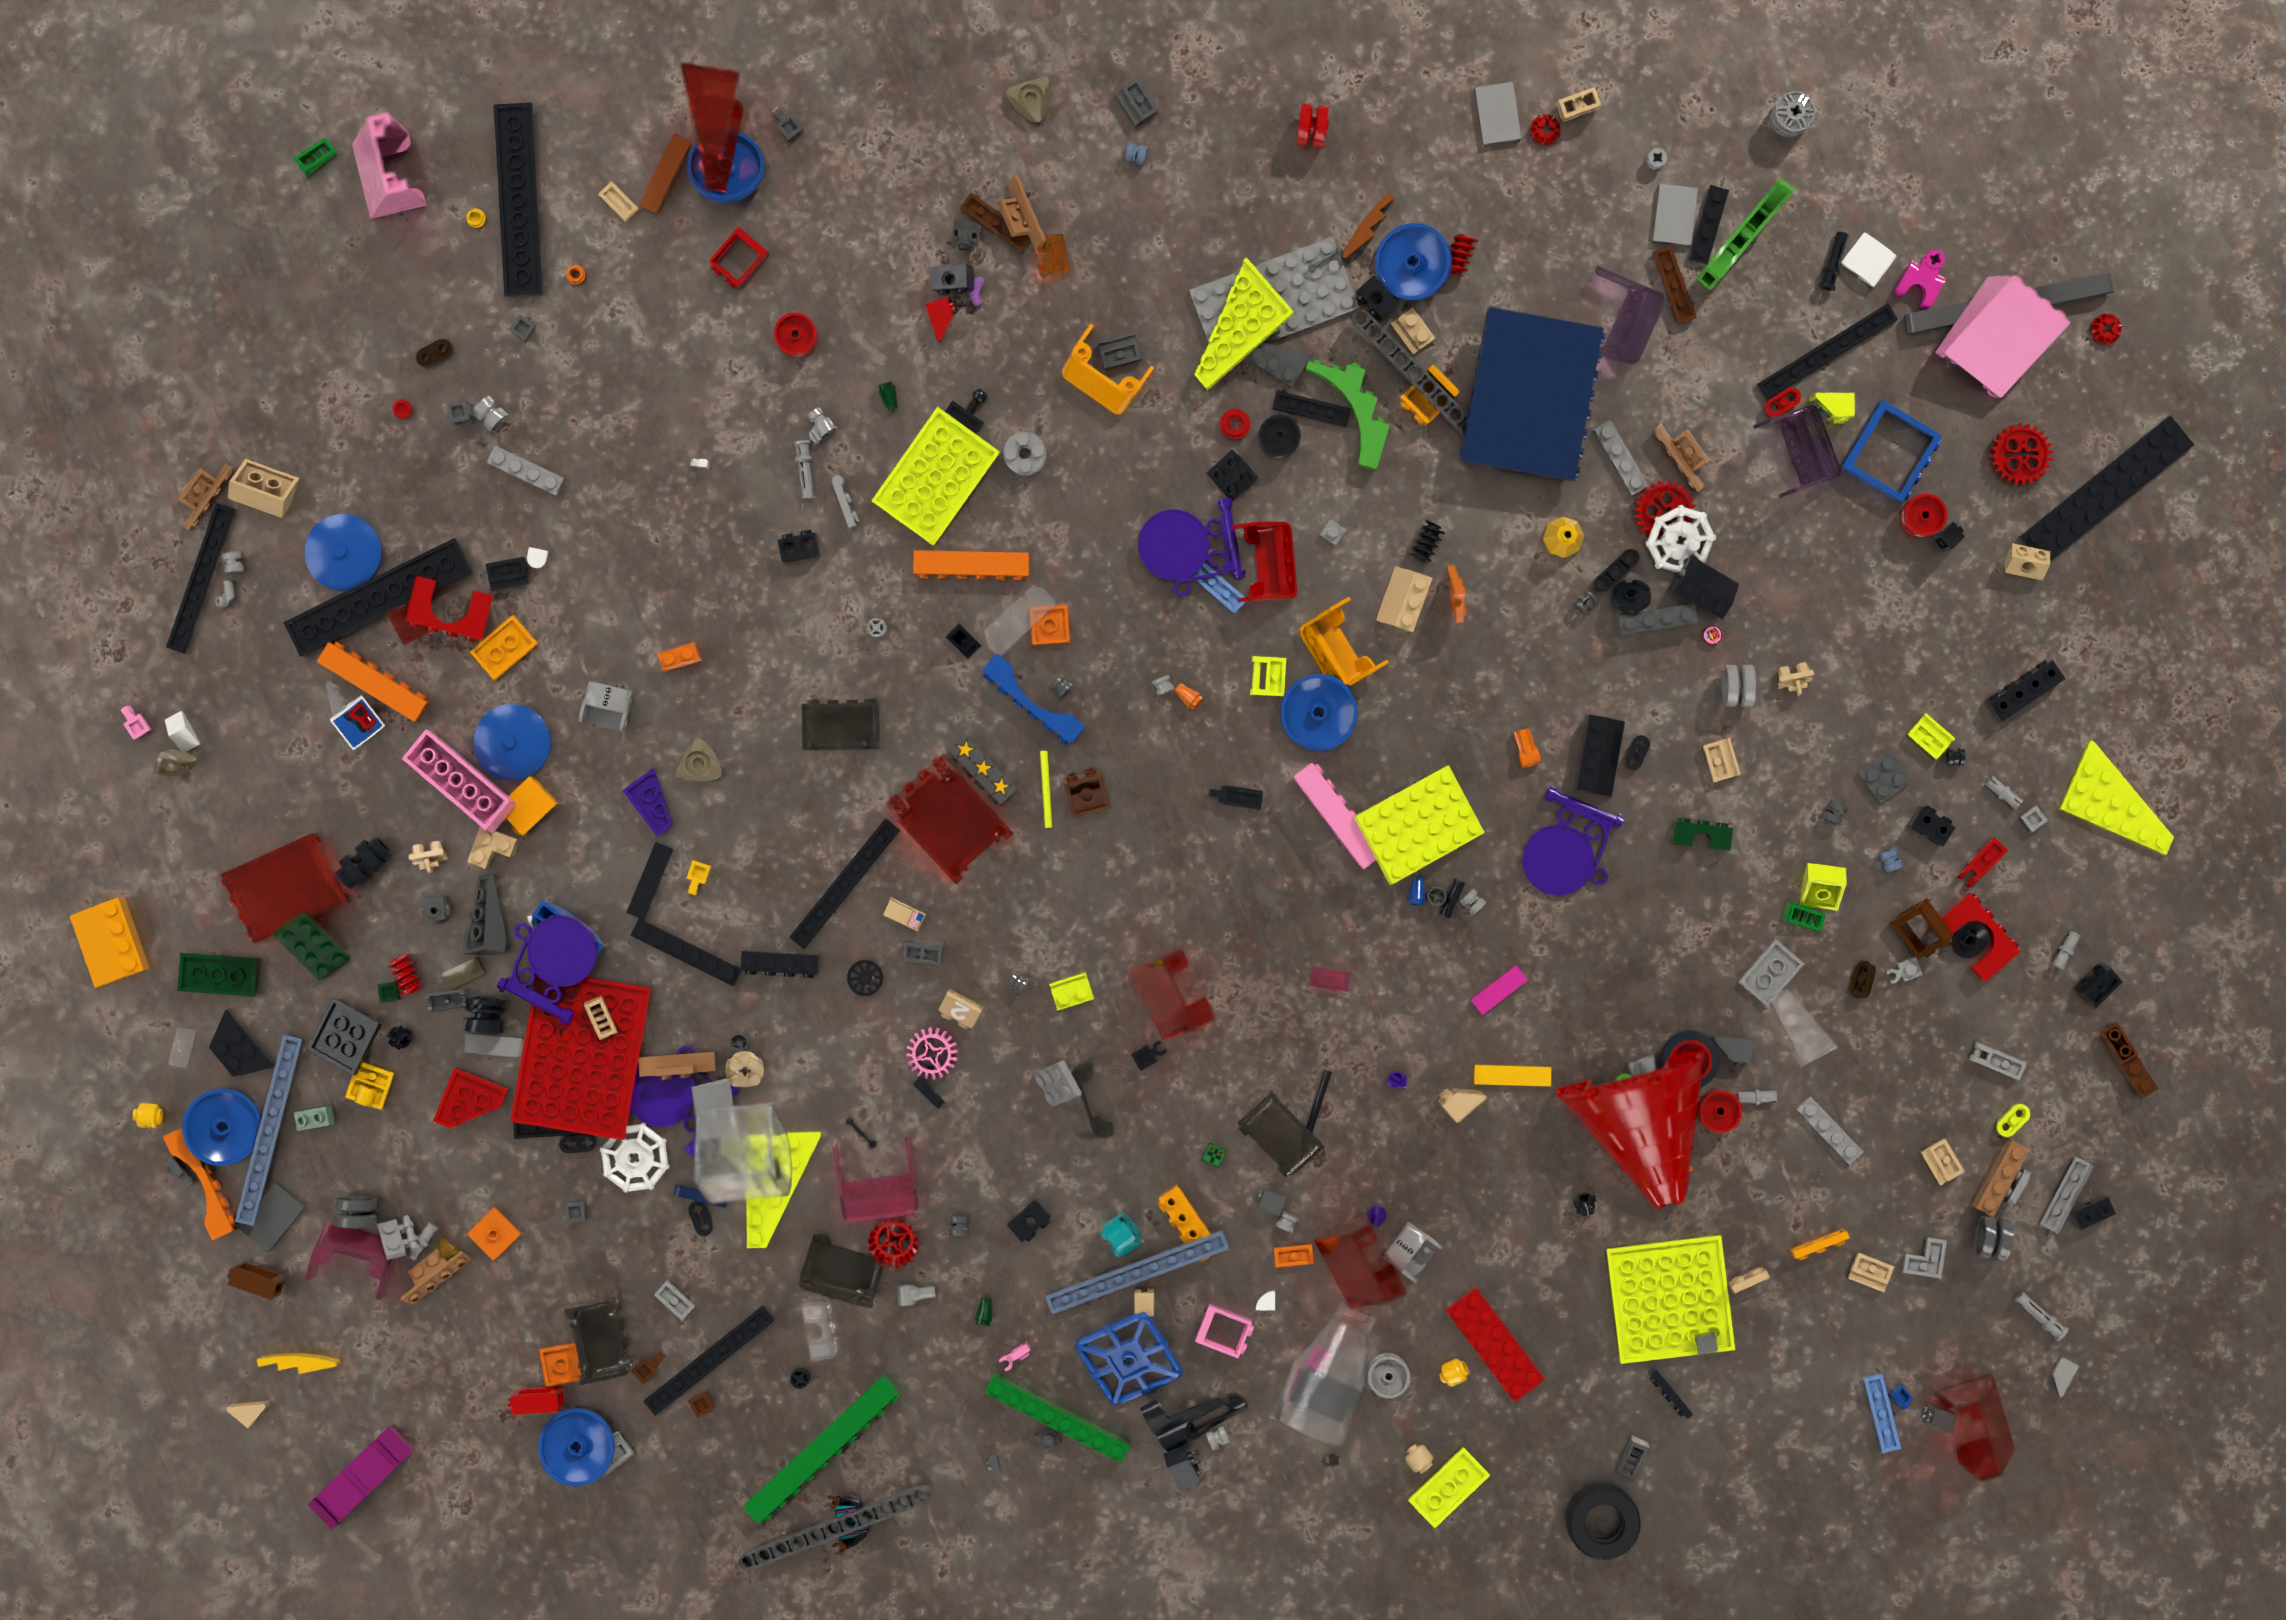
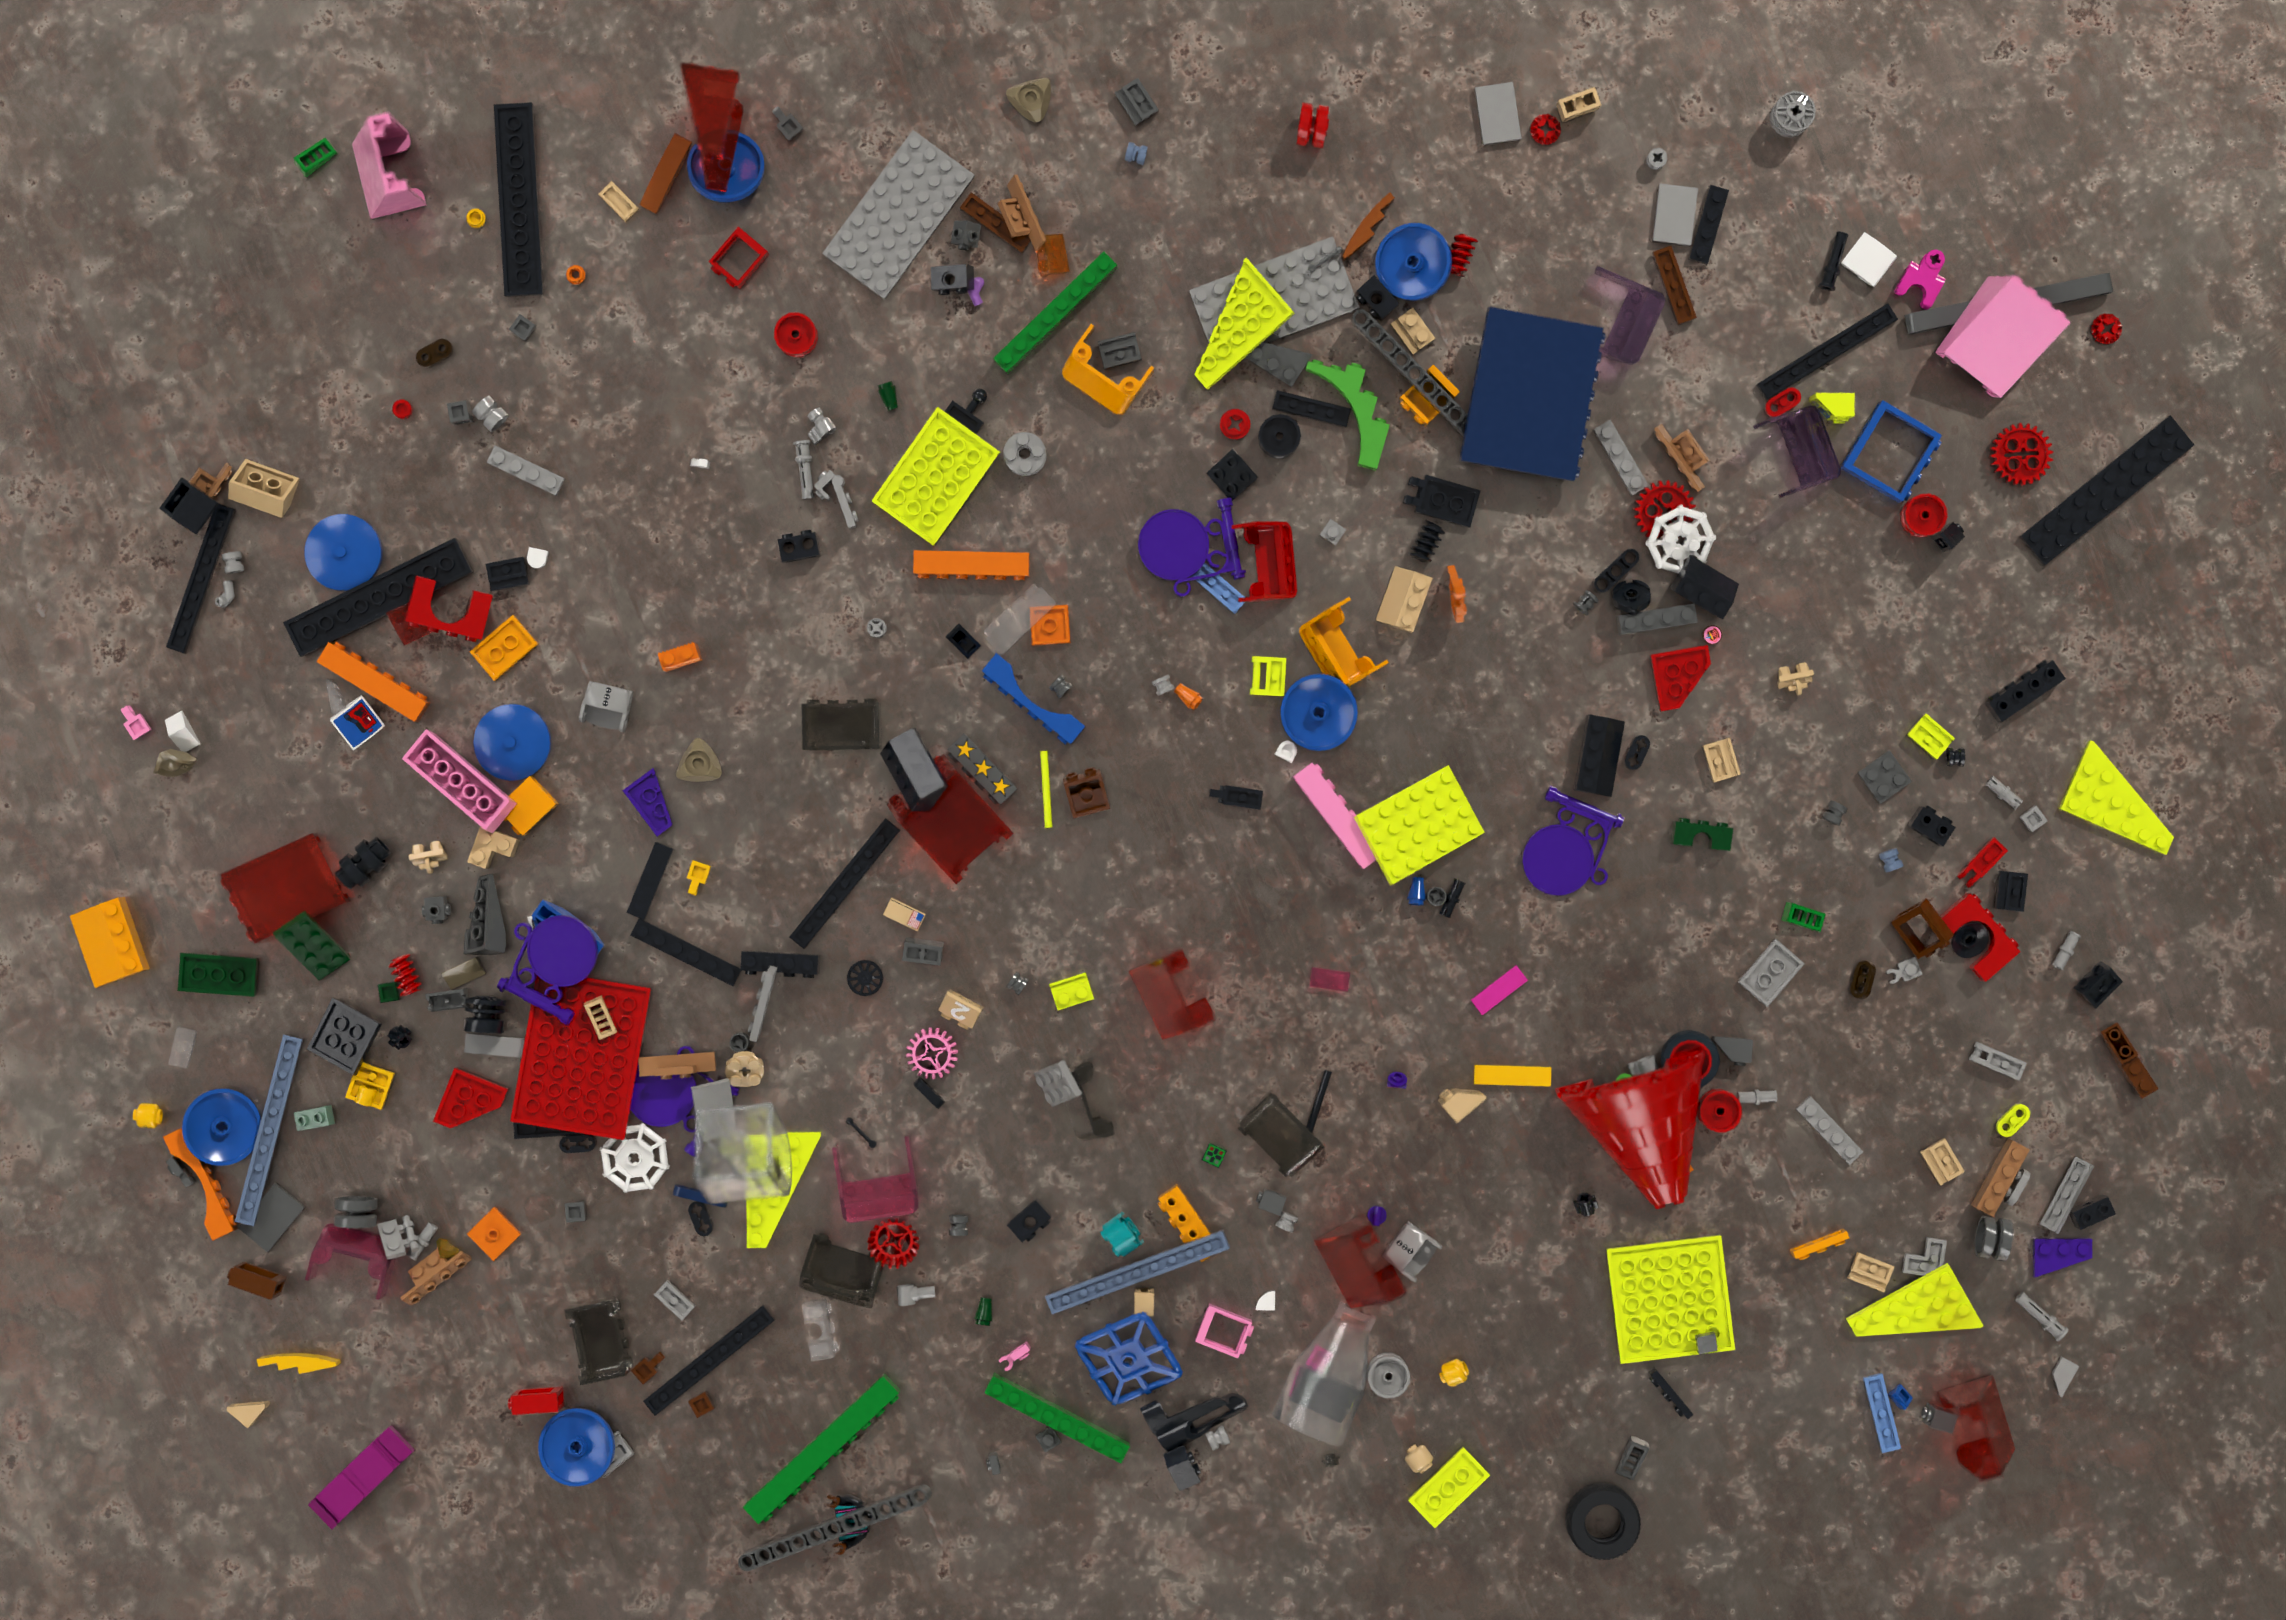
black wing [209,1009,275,1077] -> none
orange tile [539,1342,584,1387] -> none
black wheel [790,1367,811,1389] -> none
red slope [925,297,956,343] -> none
black plate [1131,1040,1167,1071] -> none
orange plate [1274,1244,1314,1268] -> none
red plate [1445,1287,1545,1403] -> none
light grey wheel [1460,888,1486,915] -> none
orange piece [1513,728,1542,769] -> none
yellow cone [1542,516,1584,558] -> none
bright green arch [1696,178,1795,291] -> none
light grey wheel [1722,665,1756,707] -> none
tan plate [1727,1267,1770,1293] -> none
clear wing [1769,988,1838,1065] -> none
neon yellow slope [1800,863,1847,911] -> none
tan brick [2005,543,2050,581] -> none
none -> black slope [159,477,219,535]
none -> light grey plate [748,965,778,1042]
none -> light grey bracket [814,470,835,501]
none -> light grey plate [822,130,975,300]
none -> slope [880,728,948,811]
none -> green brick [993,251,1117,375]
none -> white tile [1274,741,1297,763]
none -> black tile [1403,475,1481,528]
none -> red plate [1650,645,1711,712]
none -> neon yellow wing [1846,1263,1983,1337]
none -> black plate [1994,871,2028,912]
none -> dark purple wing [2033,1238,2092,1277]

